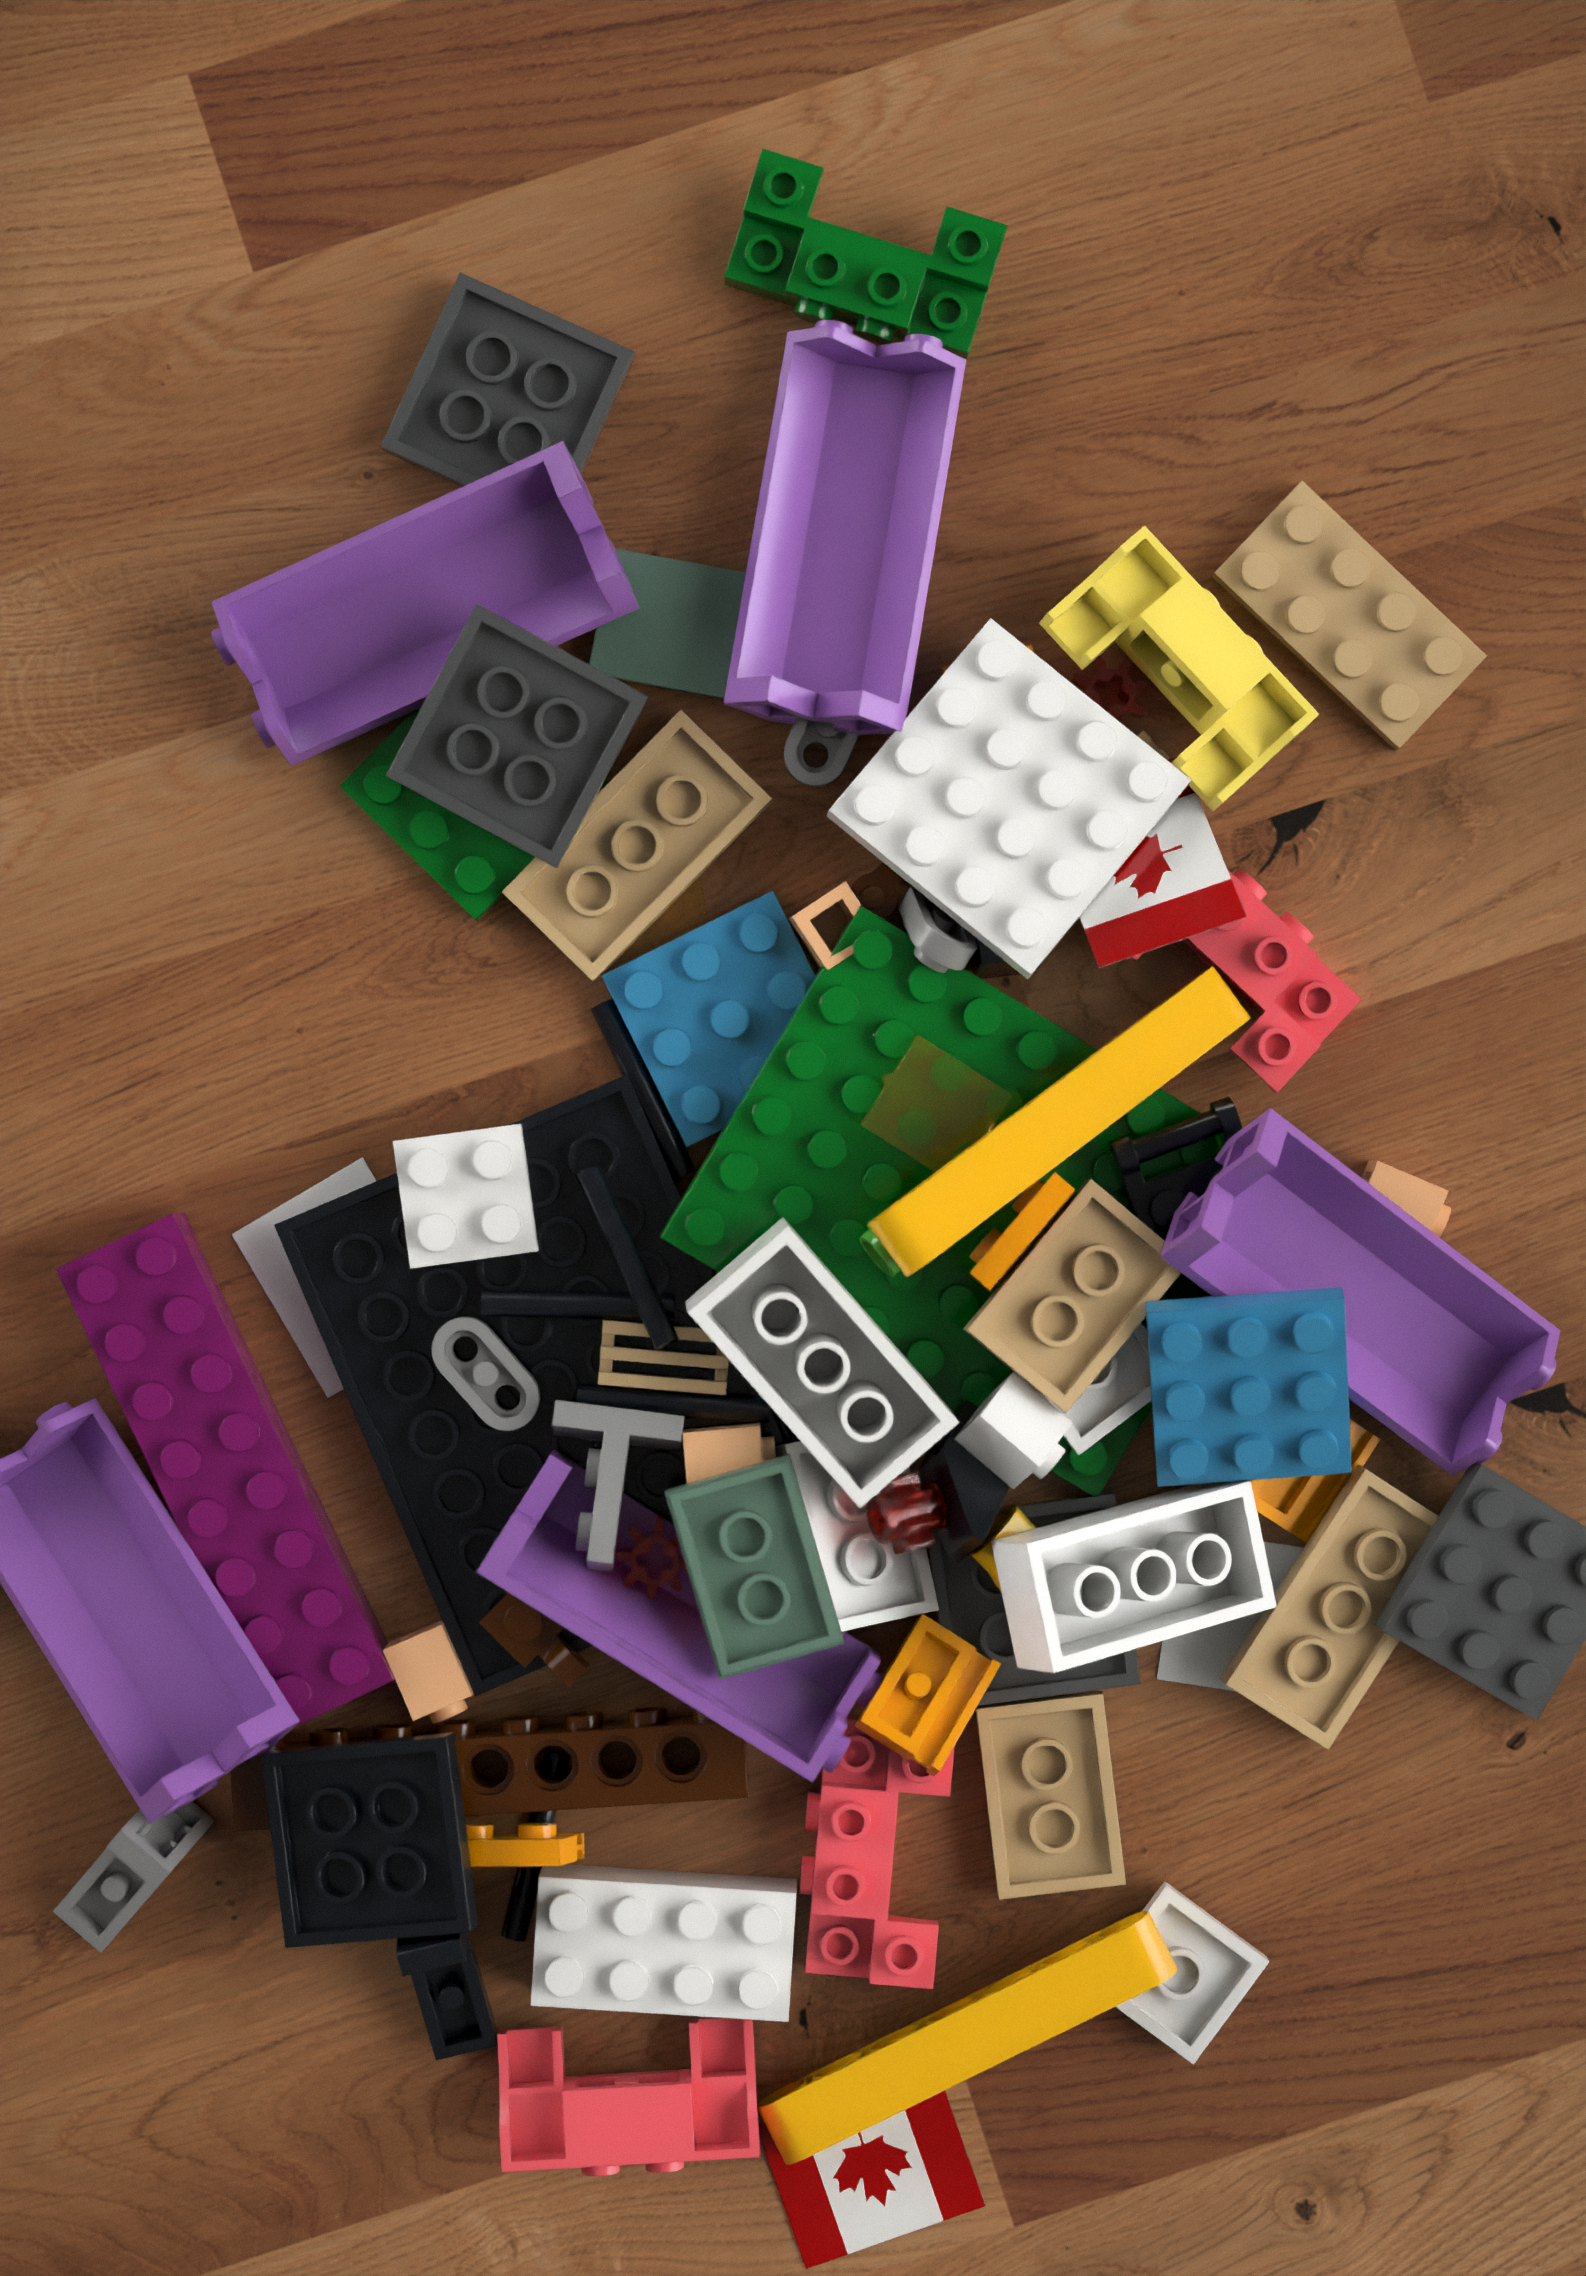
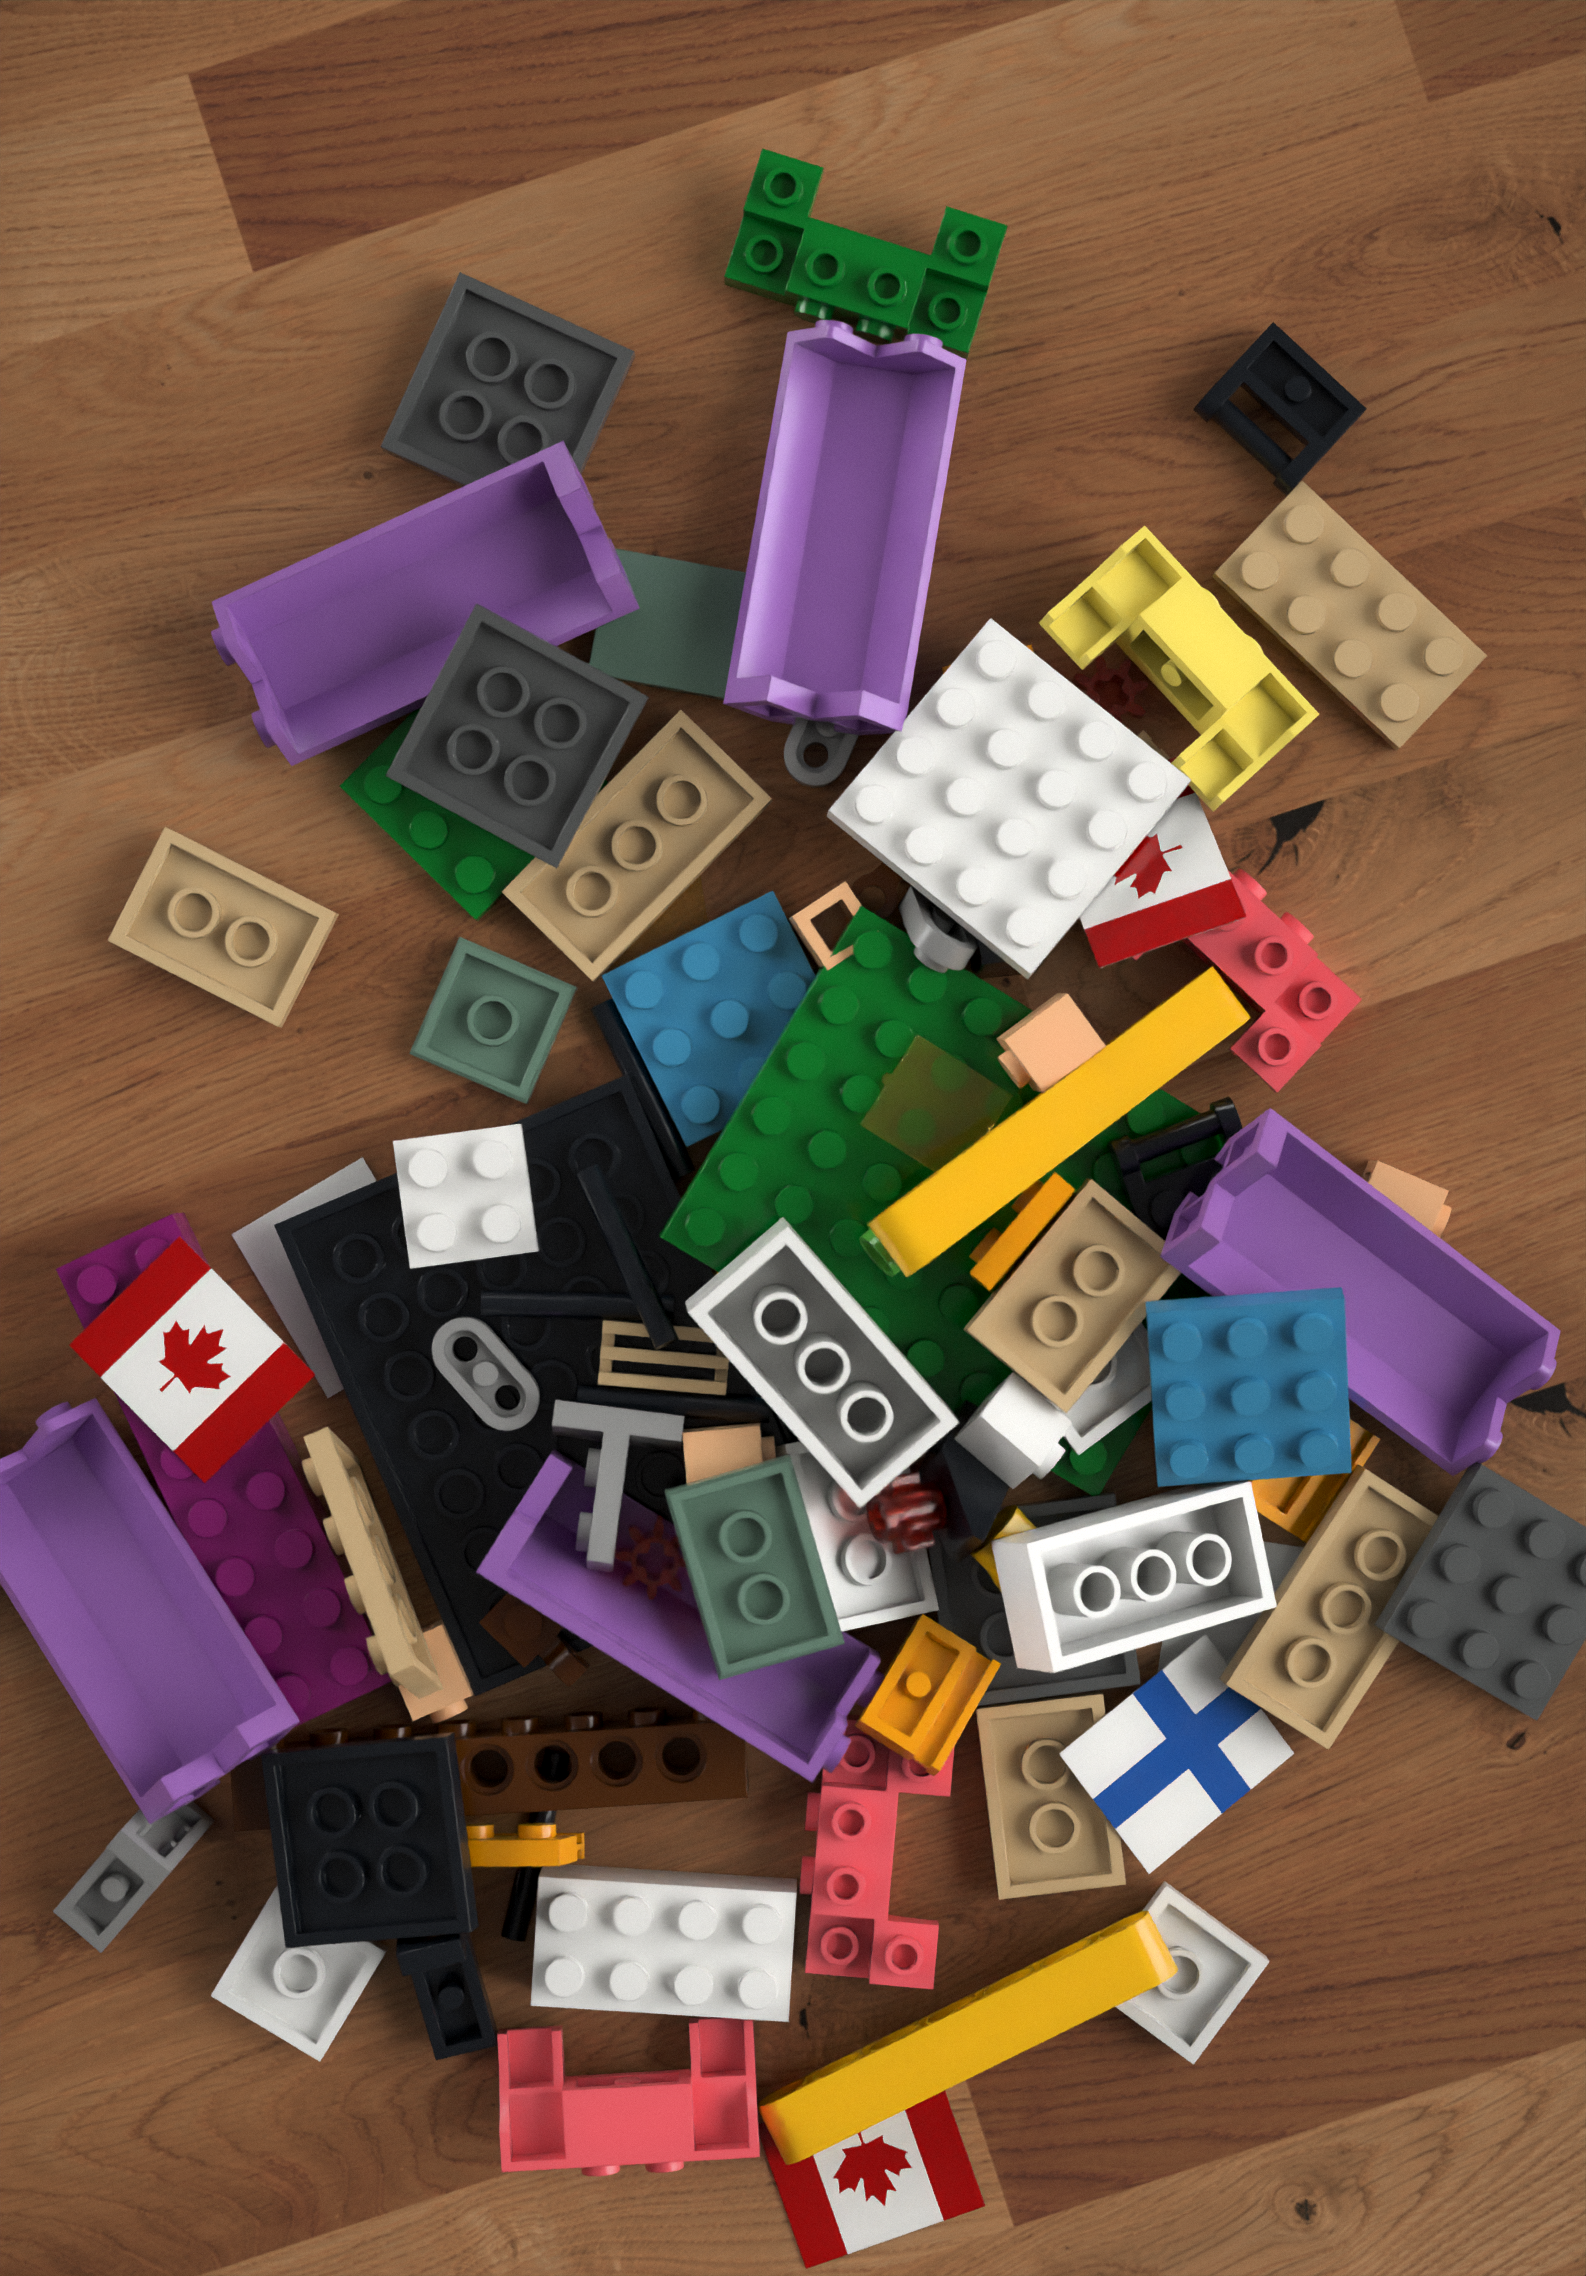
none -> sticker [69,1236,316,1483]
none -> tan plate [107,827,339,1028]
none -> white plate [211,1885,389,2062]
none -> tan plate [302,1427,443,1699]
none -> sand green tile [409,937,578,1104]
none -> light nougat brick [996,993,1106,1093]
none -> white sticker [1059,1634,1294,1874]
none -> black plate [1193,322,1367,496]

